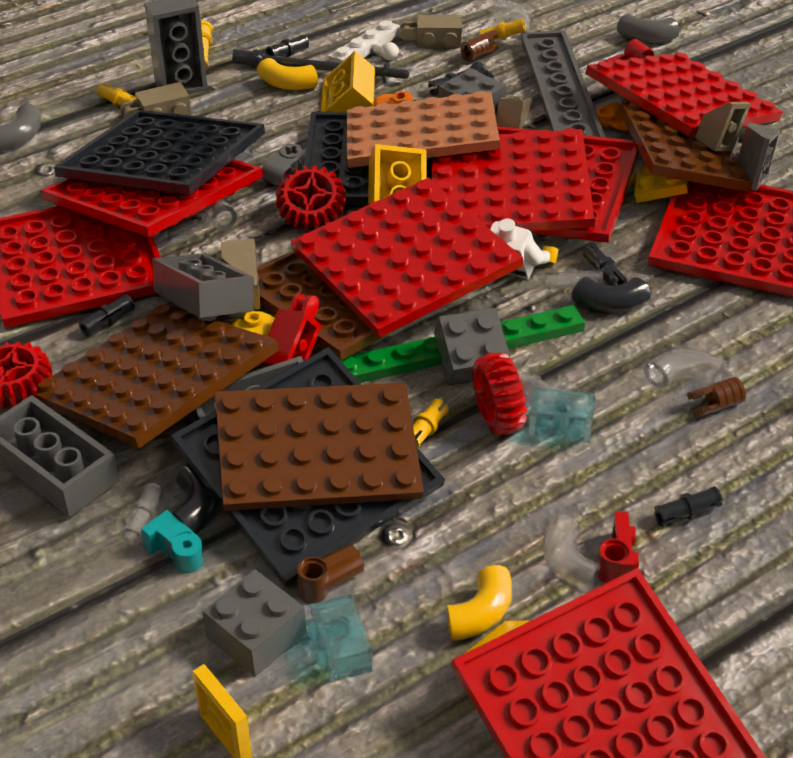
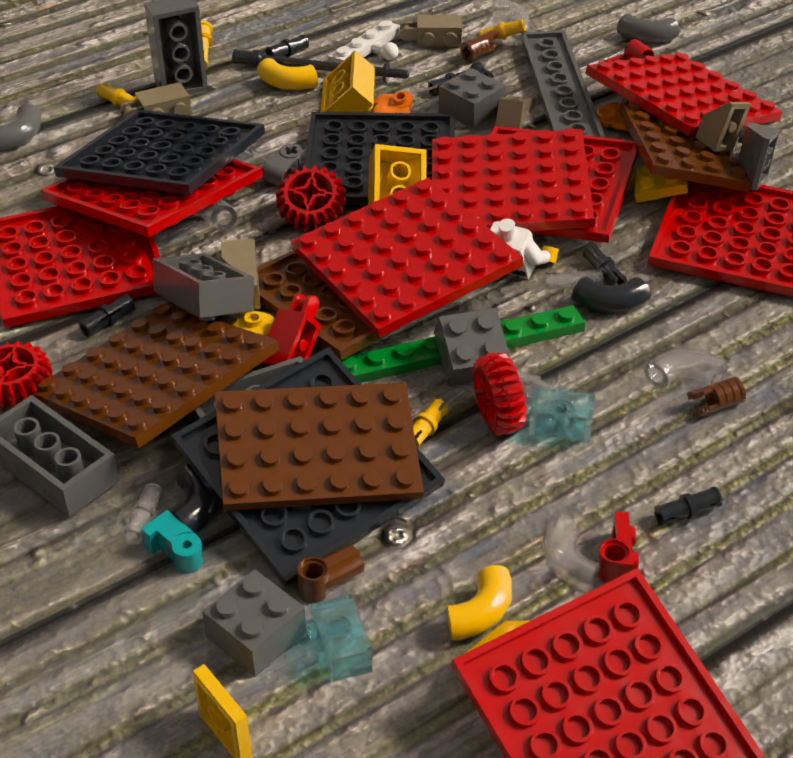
nougat plate [347,91,500,168] -> none

